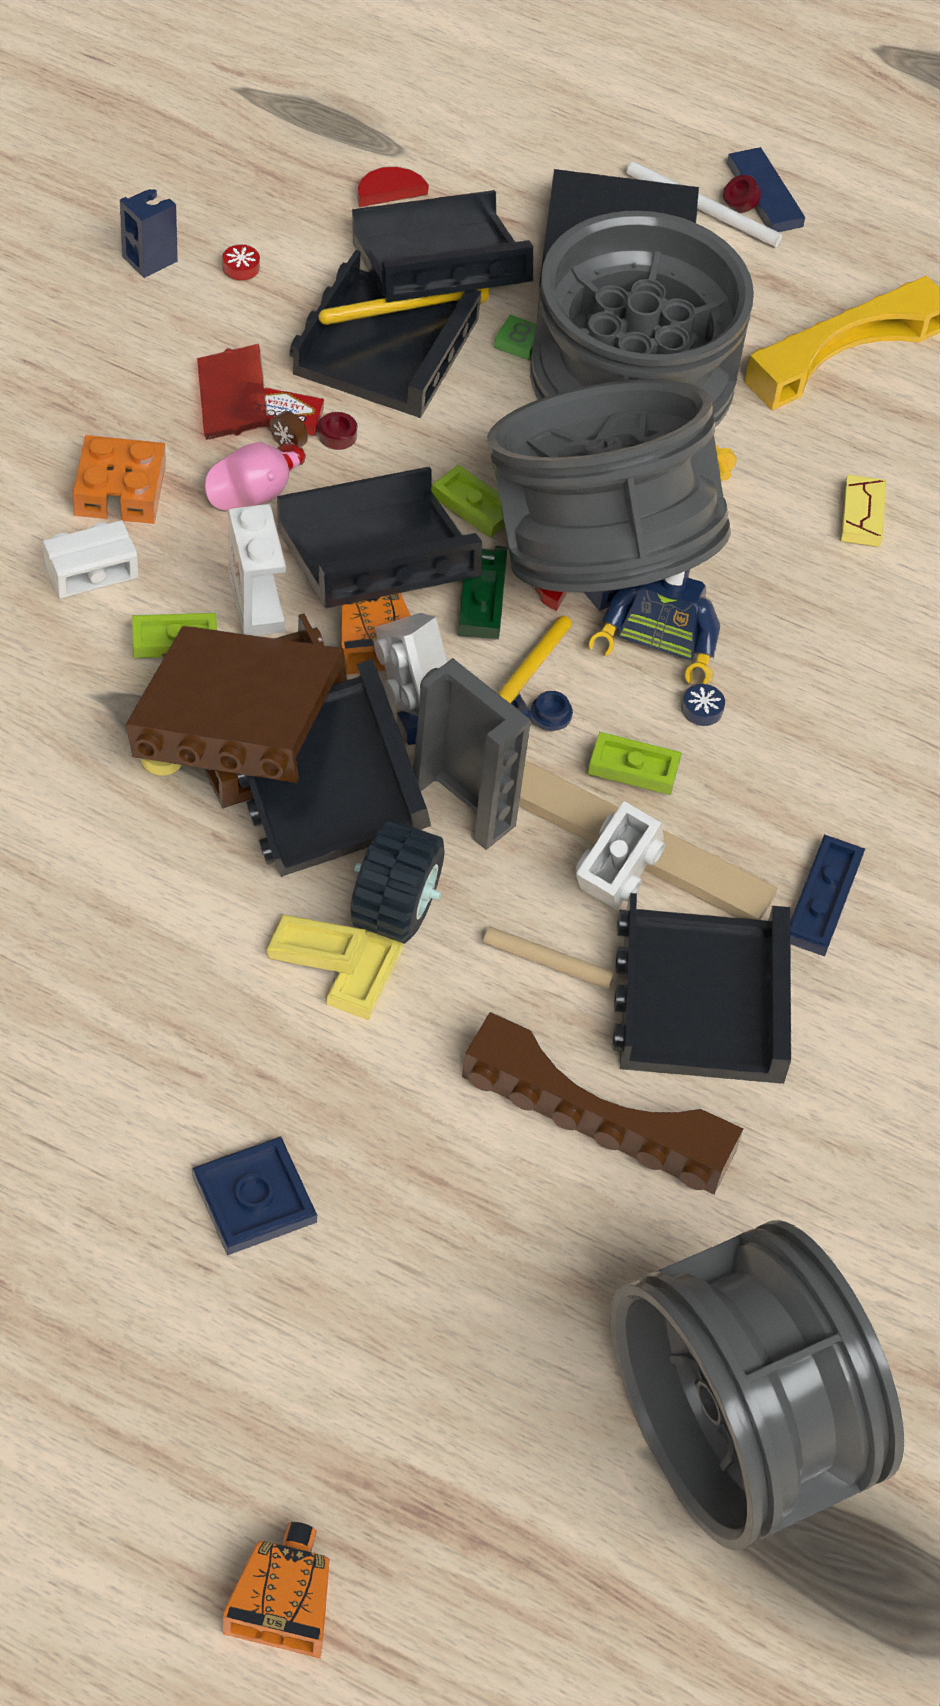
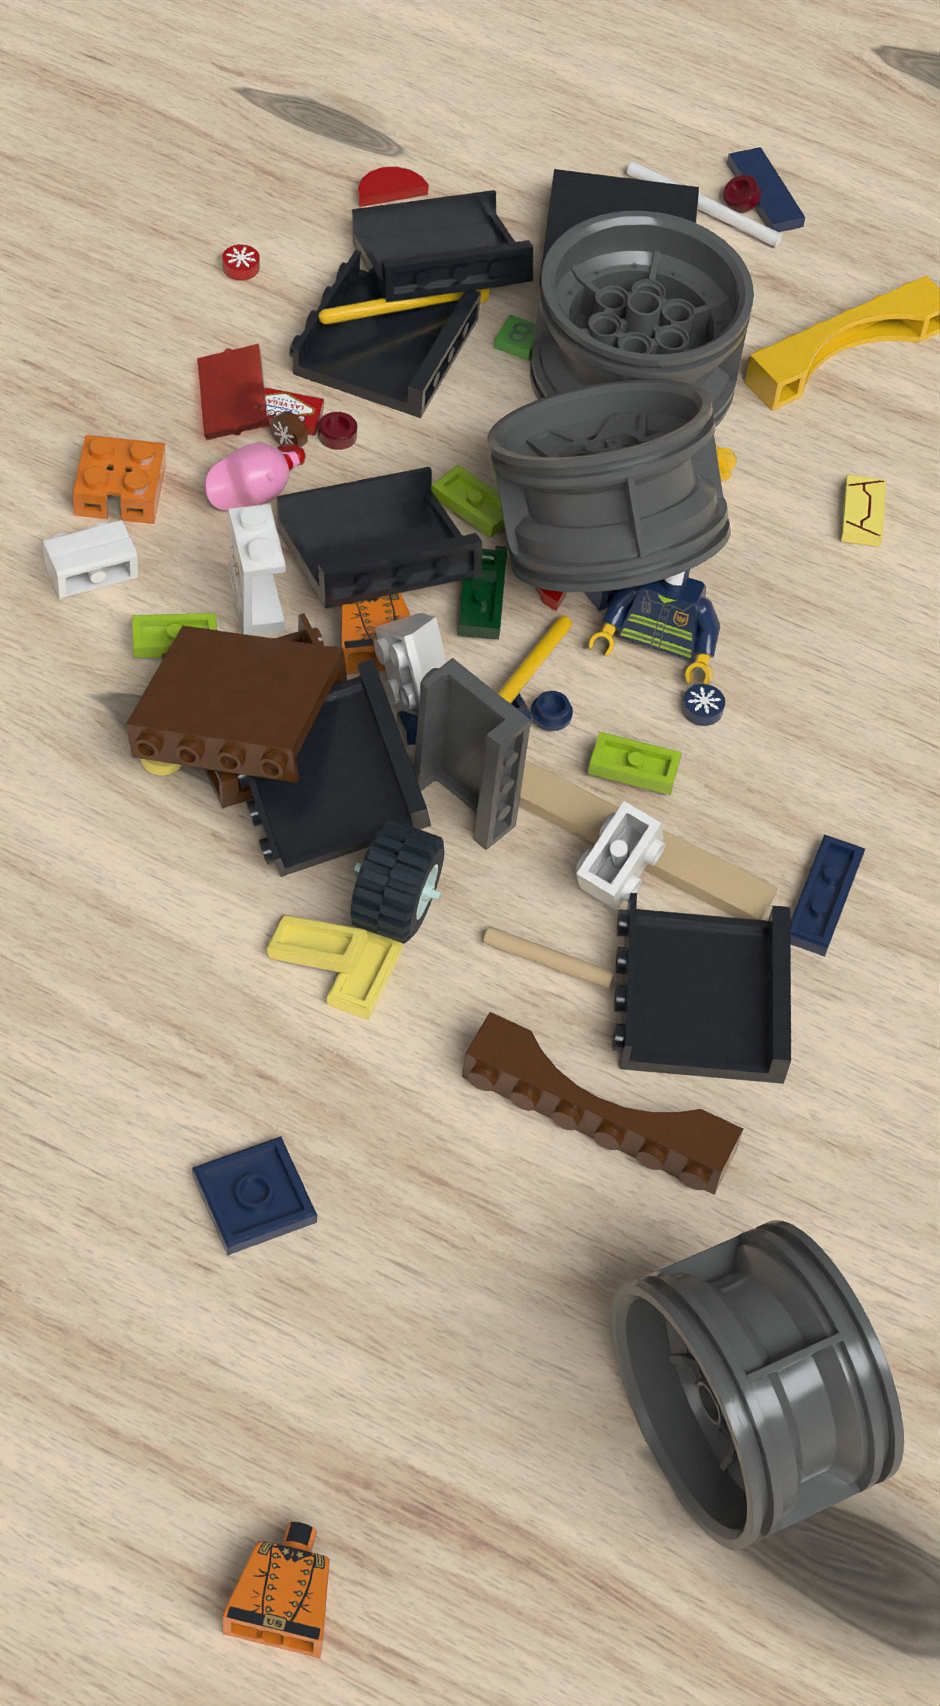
dark blue hinge [119,189,178,278] -> none

